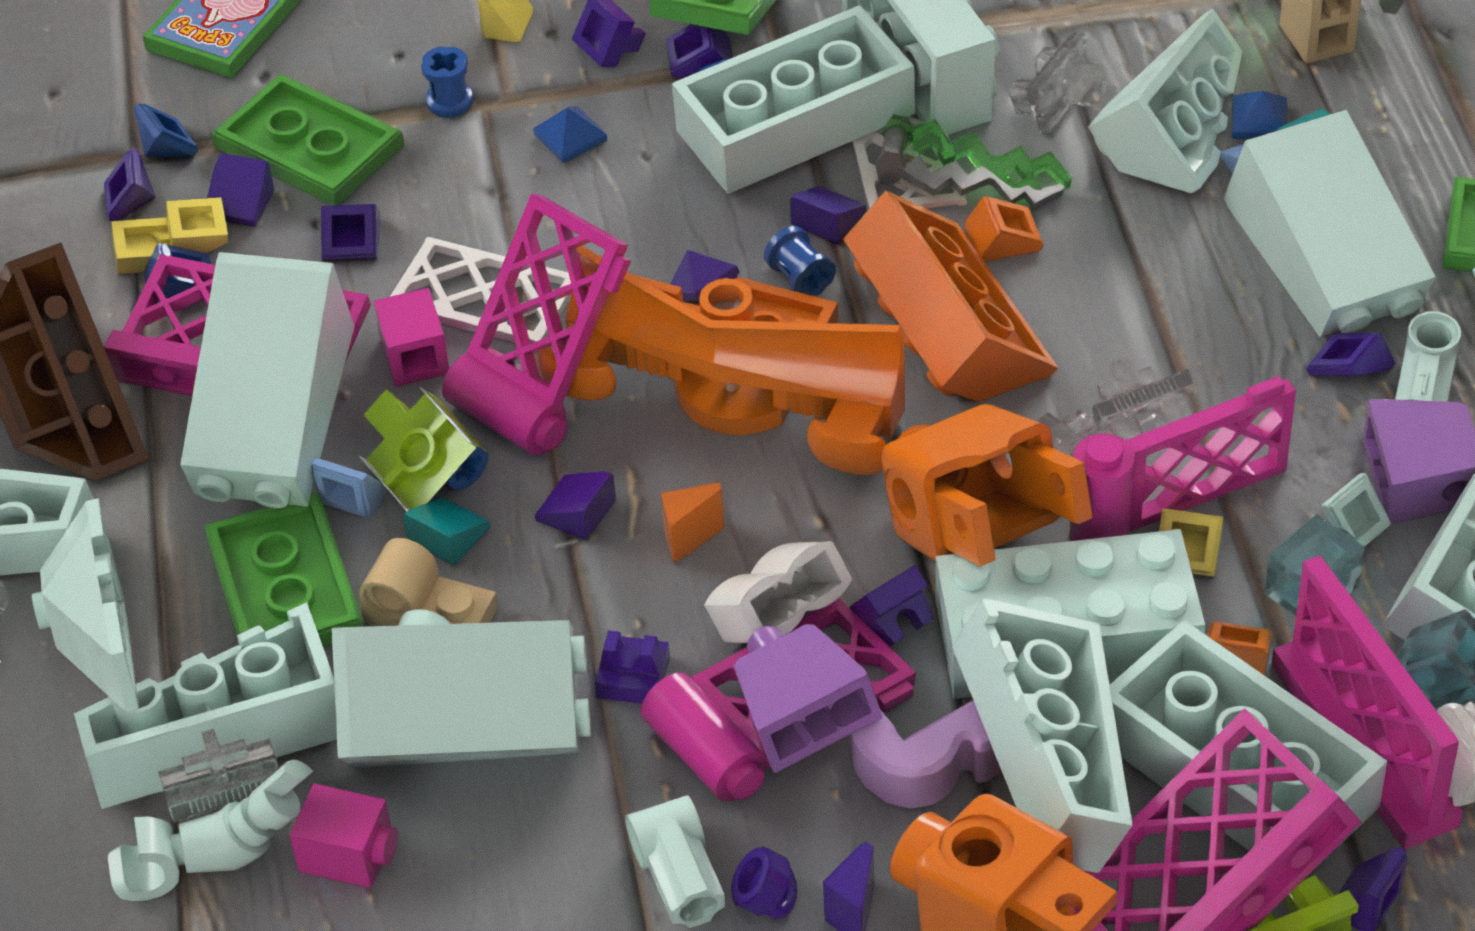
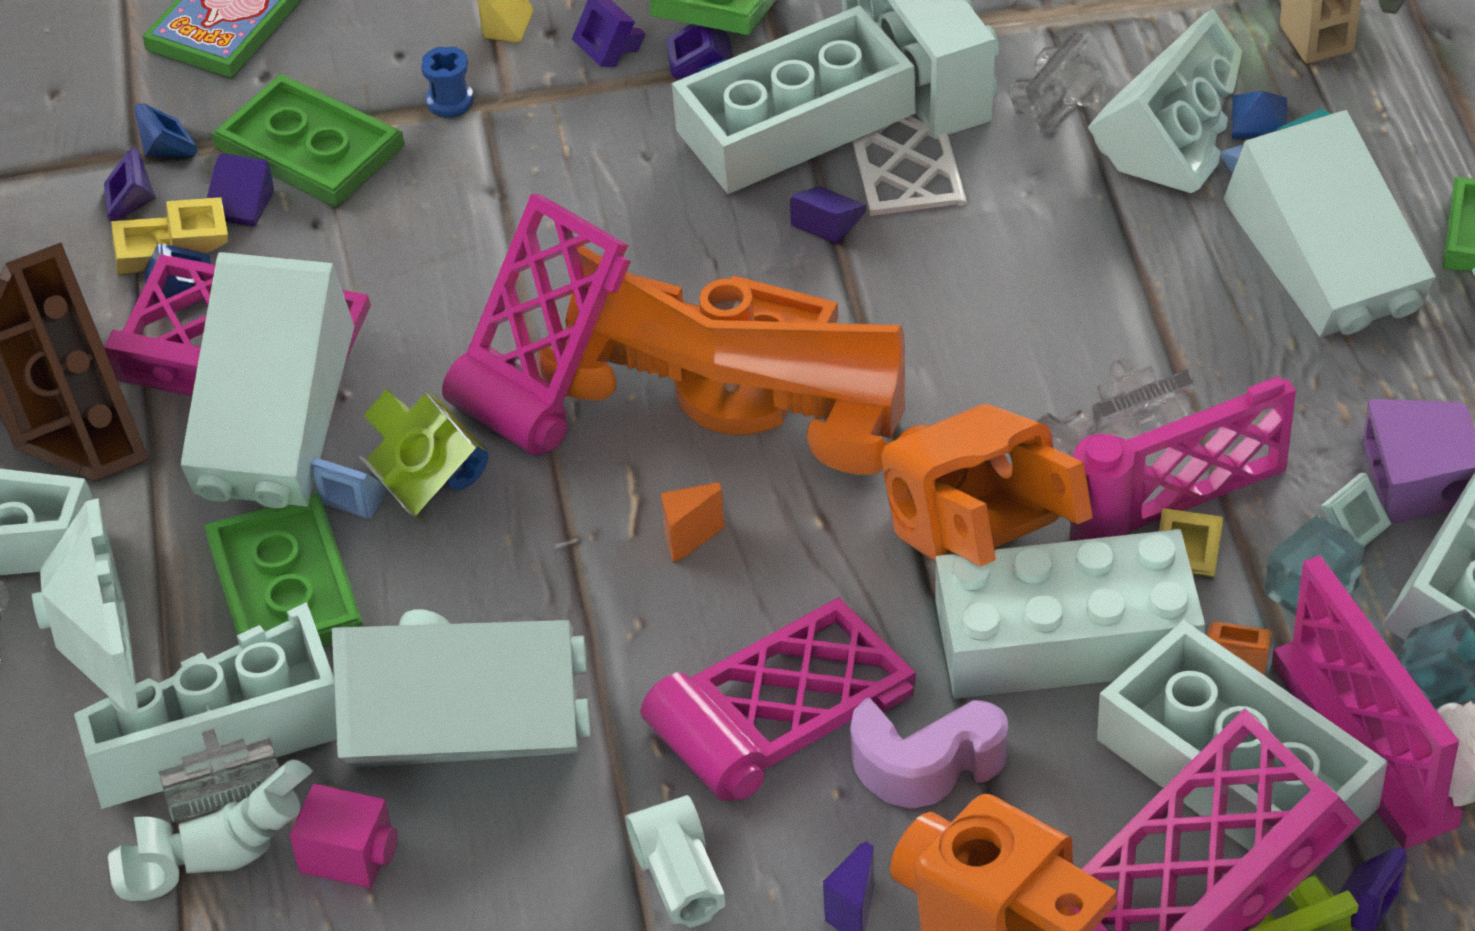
dark purple slope [321,204,380,261] -> none
tan plate [359,538,498,626] -> none
dark pink brick [373,288,449,387] -> none
white window [390,237,571,343] -> none
teal slope [403,497,491,565] -> none
blue slope [533,106,607,163] -> none
dark purple slope [535,471,616,540] -> none
dark purple tile [595,630,670,704] -> none
dark purple slope [670,250,740,302] -> none
white brick [704,541,852,643] -> none
dark purple tile [731,846,797,919] -> none
medium lavender torso [734,624,882,773] -> none
blue bush [764,226,836,297] -> none
orange slope [843,190,1058,402] -> none
dark purple tile [849,565,934,647] -> none
piece [875,114,1072,209] -> none
light aqua wedge [952,598,1133,873] -> none
orange slope [964,196,1044,261] -> none
dark purple slope [1306,333,1395,376] -> none
light aqua piece [1395,311,1461,402] -> none

